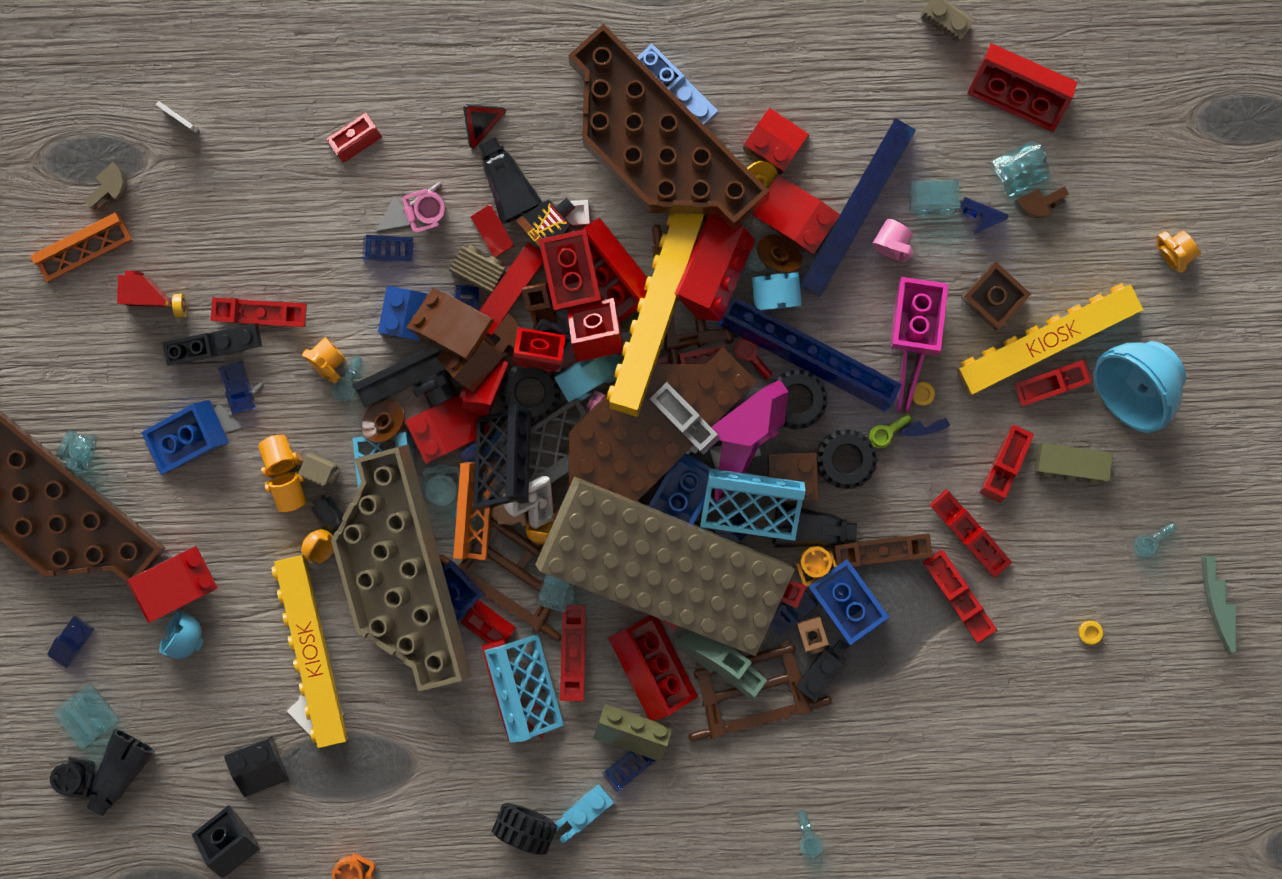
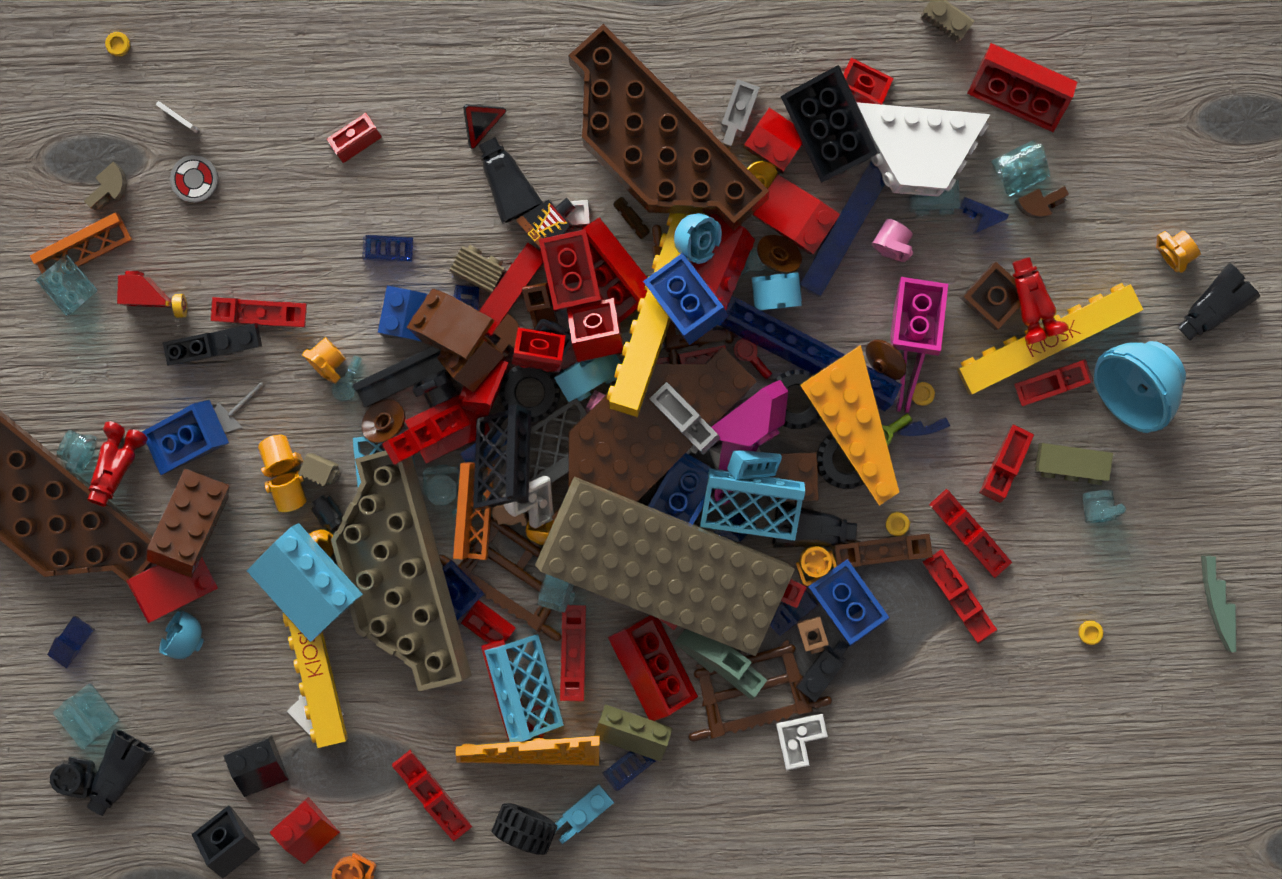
clear blue slope [218,360,256,415] -> none
light grey piece [377,182,442,231] -> none
bright pink piece [403,189,445,232] -> none
red slope [471,204,515,258] -> none
light blue slope [637,44,719,126] -> none
clear light blue plate [797,810,823,858] -> none
clear light blue plate [1133,522,1177,558] -> none
none -> clear light blue bracket [35,255,97,316]
none -> red piece [87,421,148,507]
none -> yellow tile [105,32,131,57]
none -> reddish brown brick [147,469,230,578]
none -> tile [170,155,219,203]
none -> medium azure slope [247,523,363,642]
none -> red slope [269,797,340,864]
none -> red slope [382,403,471,465]
none -> red slope [392,749,472,842]
none -> light orange wing [456,736,600,766]
none -> dark brown axle [613,197,650,239]
none -> blue slope [643,253,729,345]
none -> medium azure cylinder [674,213,722,264]
none -> light grey hinge [720,79,760,148]
none -> medium azure slope [727,450,782,480]
none -> white brick [776,713,828,771]
none -> black slope [781,65,880,183]
none -> light orange wing [800,345,899,506]
none -> red slope [843,58,894,105]
none -> white piece [857,103,990,197]
none -> reddish brown dish [865,339,907,380]
none -> yellow tile [885,512,910,536]
none -> red piece [1012,257,1069,345]
none -> clear light blue piece [1082,490,1126,523]
none -> black piece [1178,263,1260,341]

